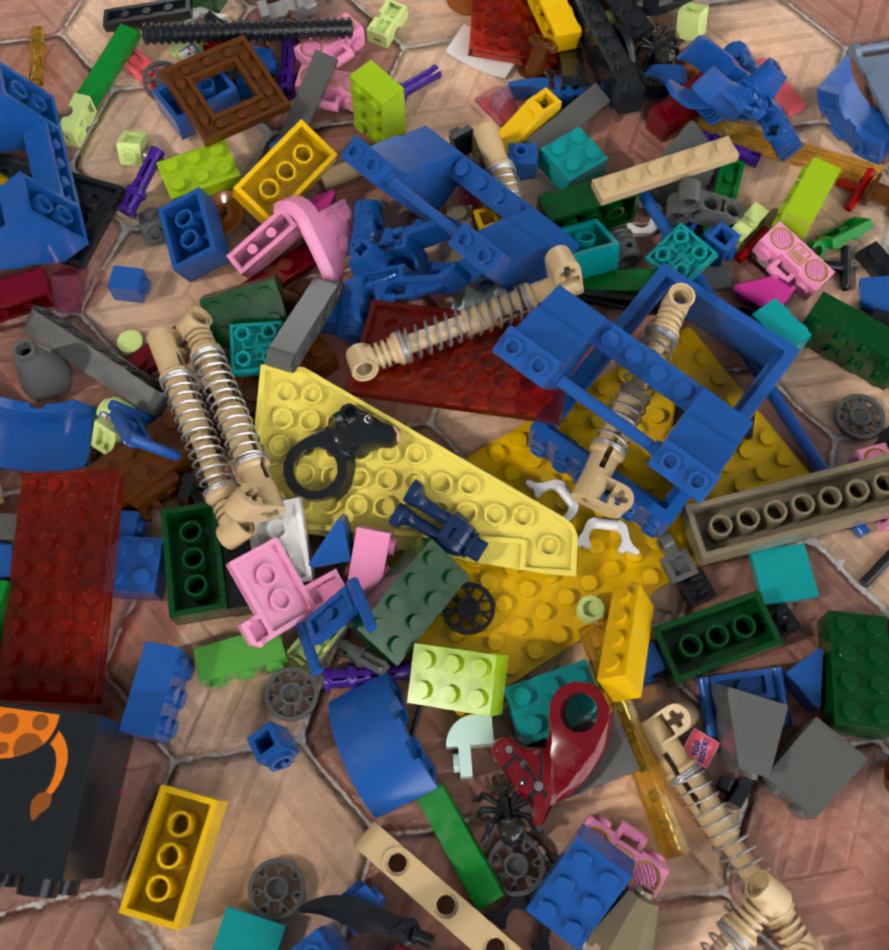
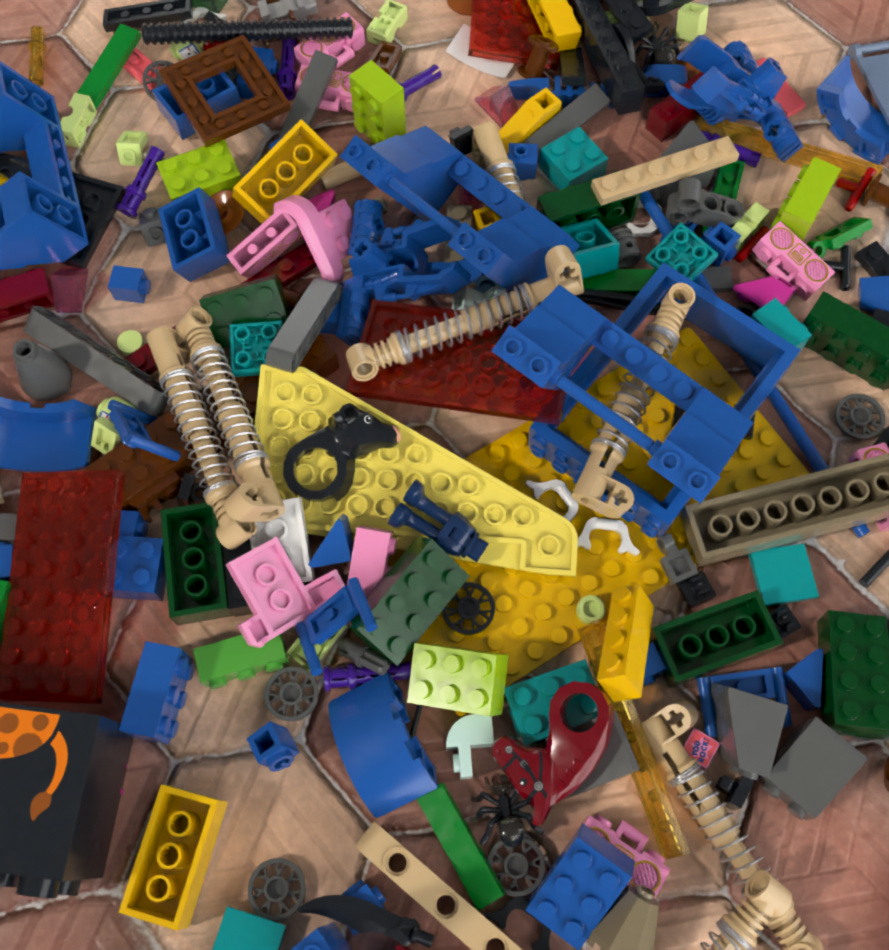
none -> reddish brown plate [368,41,402,75]

